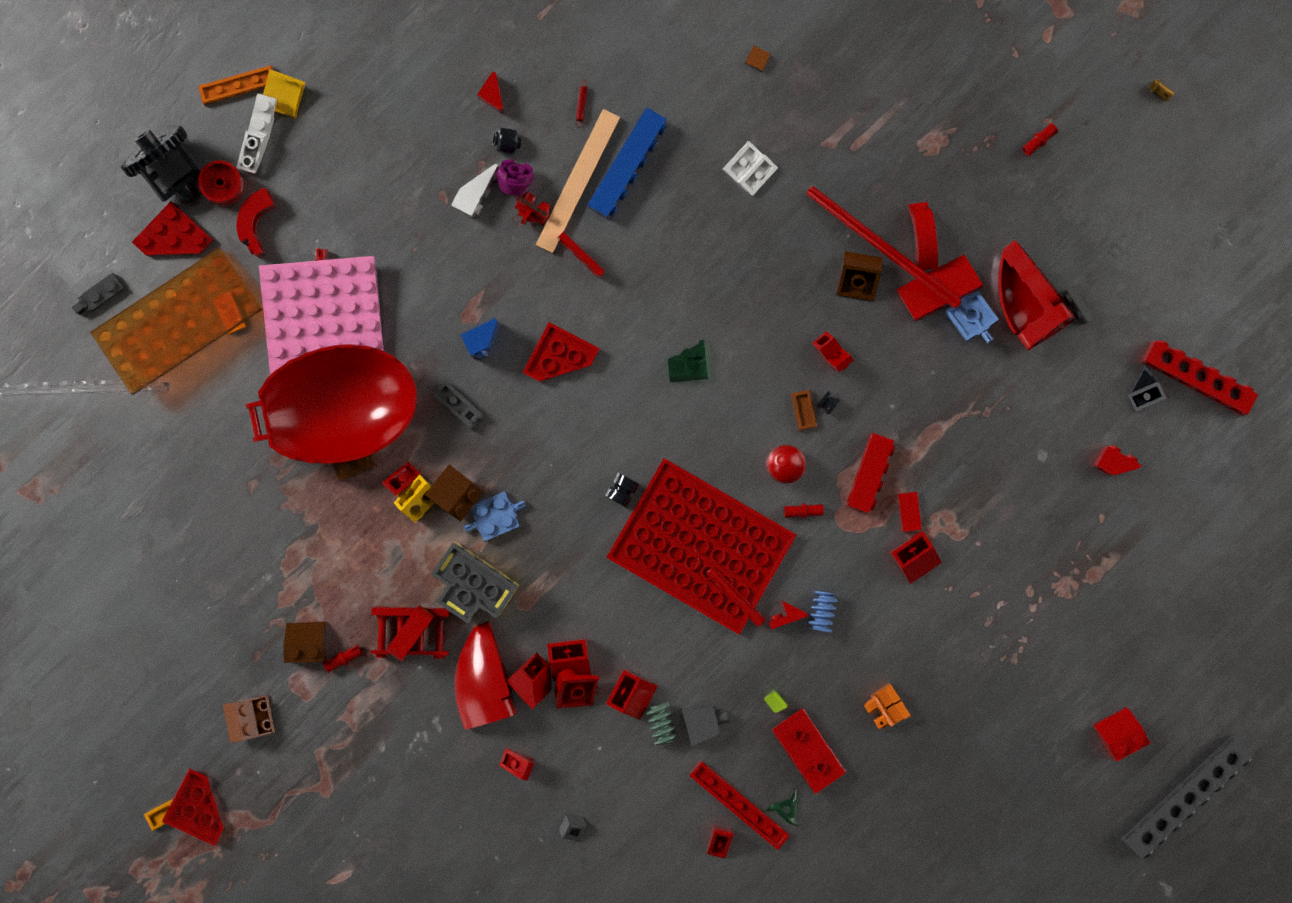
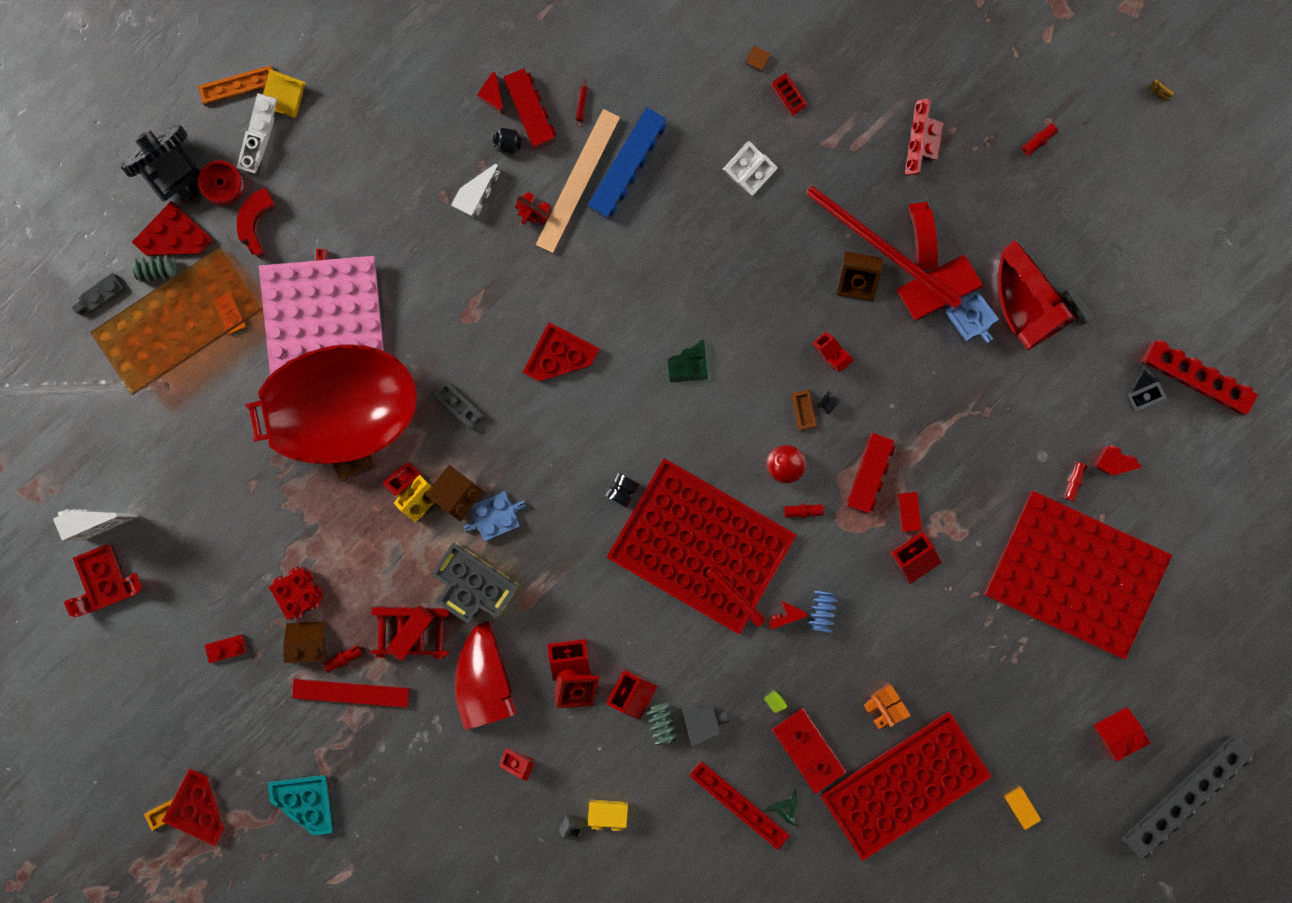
dark orange slope [223,695,275,742] -> none
blue slope [461,318,500,360] -> none
magenta cone [496,159,534,196] -> none
red slope [506,652,552,710] -> none
red tile [557,232,605,278] -> none
red slope [707,825,734,859] -> none
none -> white slope [53,509,138,541]
none -> red piece [63,544,143,618]
none -> sand green piece [133,255,176,282]
none -> red plate [204,634,248,663]
none -> red brick [268,566,324,621]
none -> teal plate [268,774,333,836]
none -> red tile [292,679,410,707]
none -> red brick [503,68,557,150]
none -> yellow brick [588,799,628,831]
none -> red slope [770,73,808,116]
none -> red plate [820,711,992,861]
none -> red bracket [905,98,943,175]
none -> red plate [984,490,1173,660]
none -> light orange tile [1004,786,1041,830]
none -> red pin [1063,462,1087,502]

